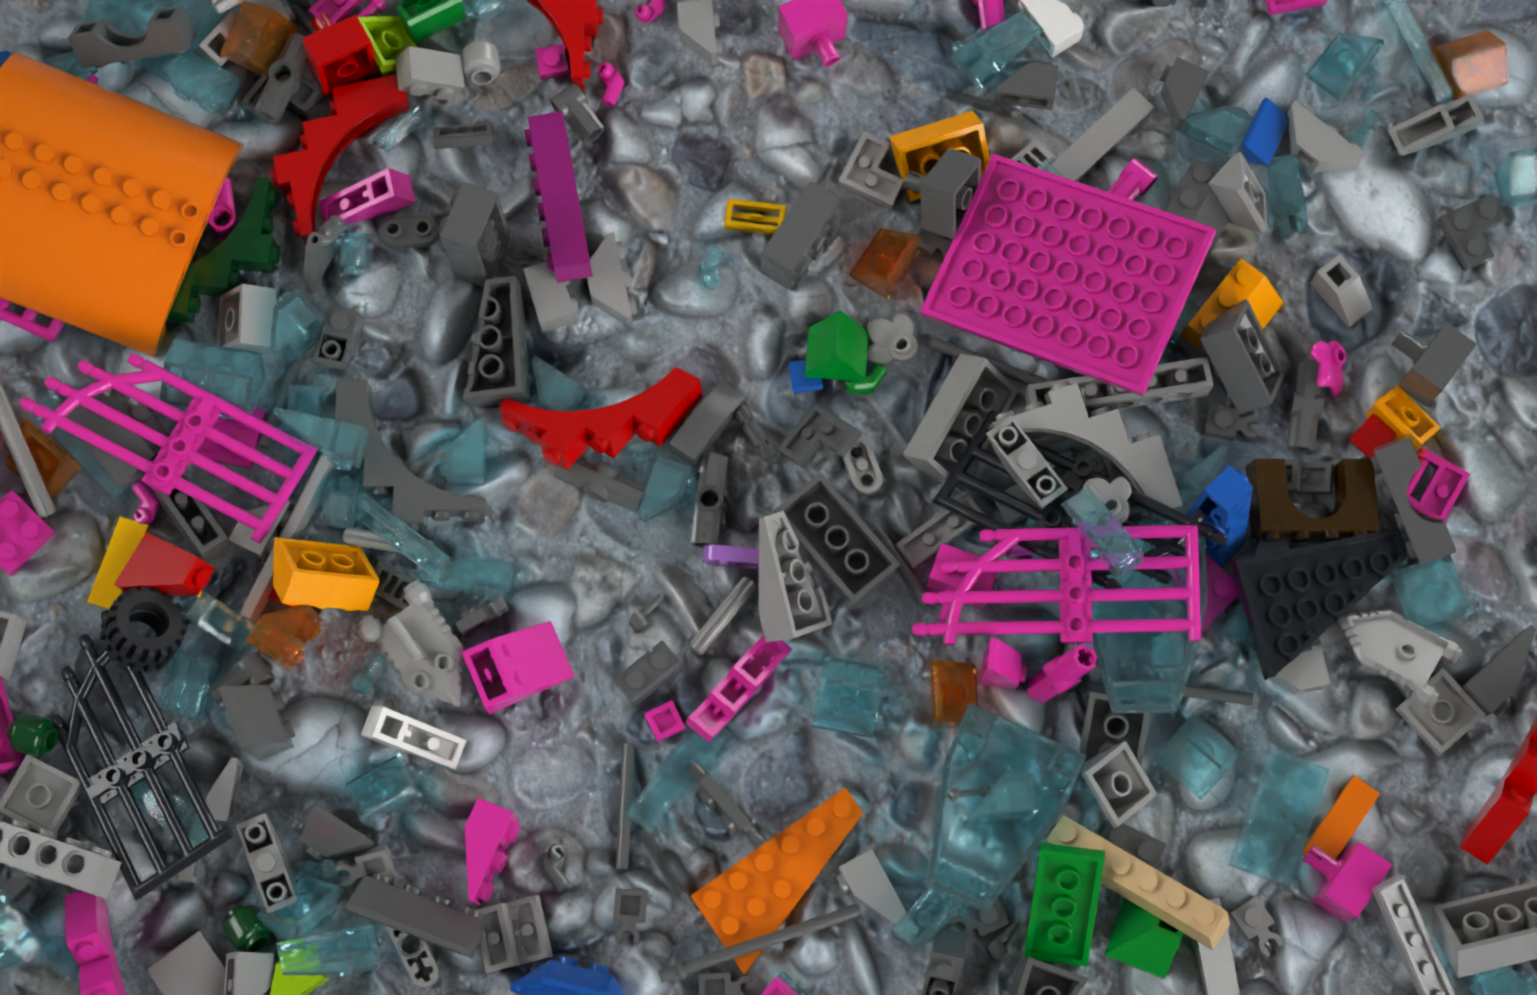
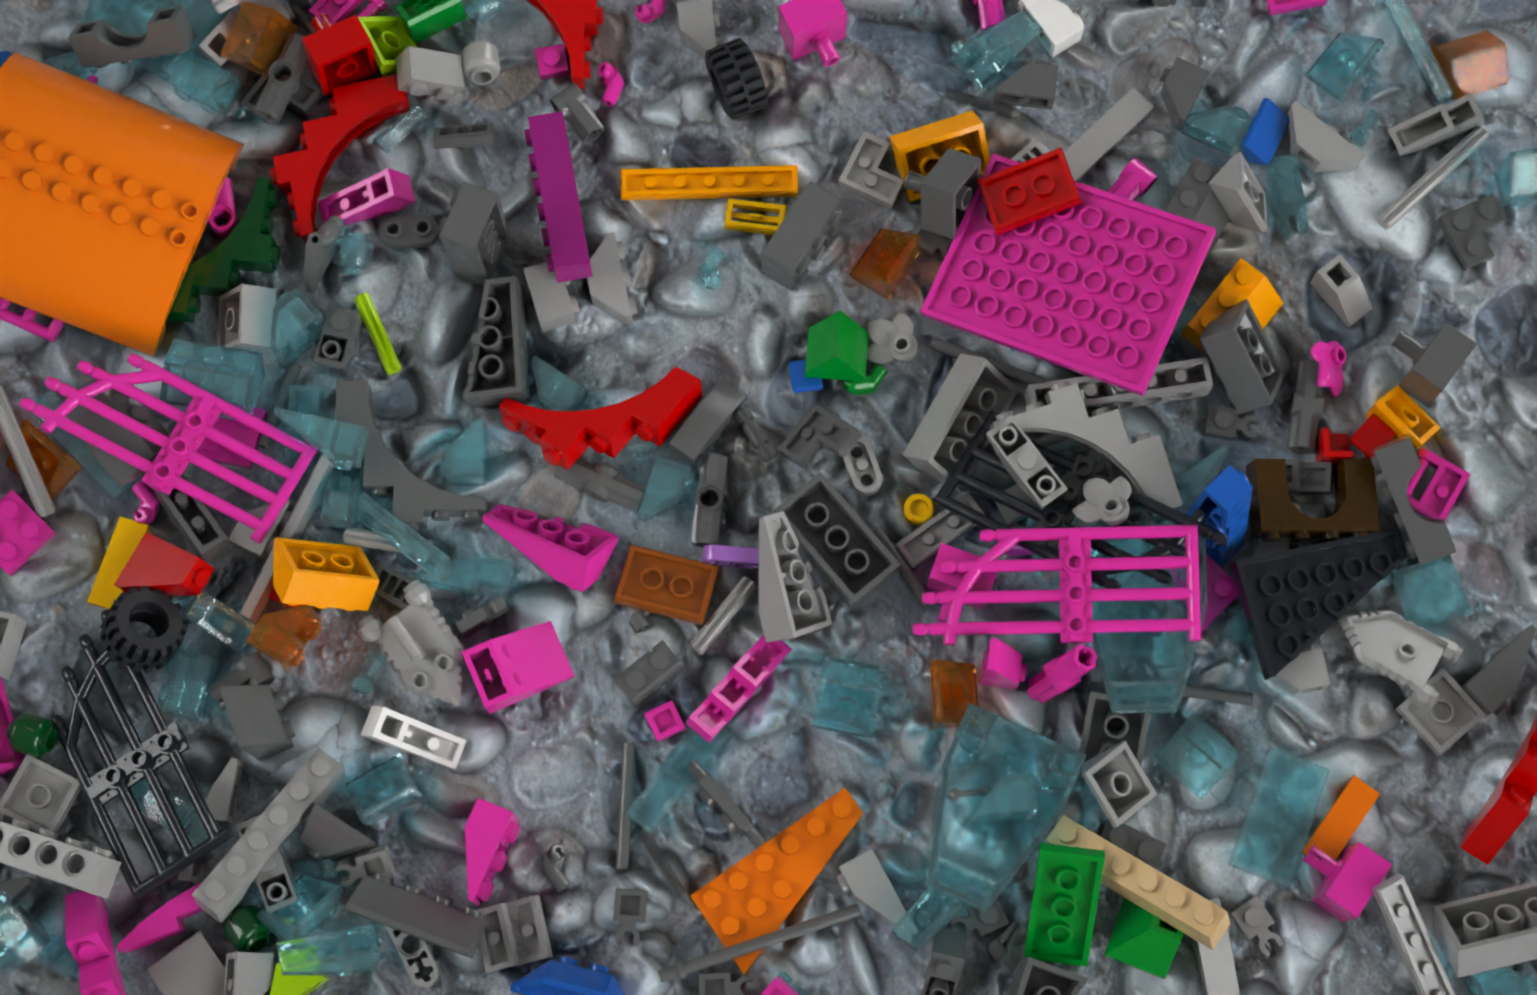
clear light blue slope [1061,486,1144,581] -> none
none -> dark pink slope [117,882,204,954]
none -> light grey arch [192,748,346,924]
none -> lime axle [354,292,402,375]
none -> dark pink wedge [482,504,619,592]
none -> dark orange tile [614,544,719,625]
none -> light orange tile [621,165,798,200]
none -> black tyre [705,38,767,120]
none -> yellow tile [903,494,934,526]
none -> red tile [977,147,1082,236]
none -> red panel [1315,428,1354,465]
none -> light grey axle [1377,126,1489,230]

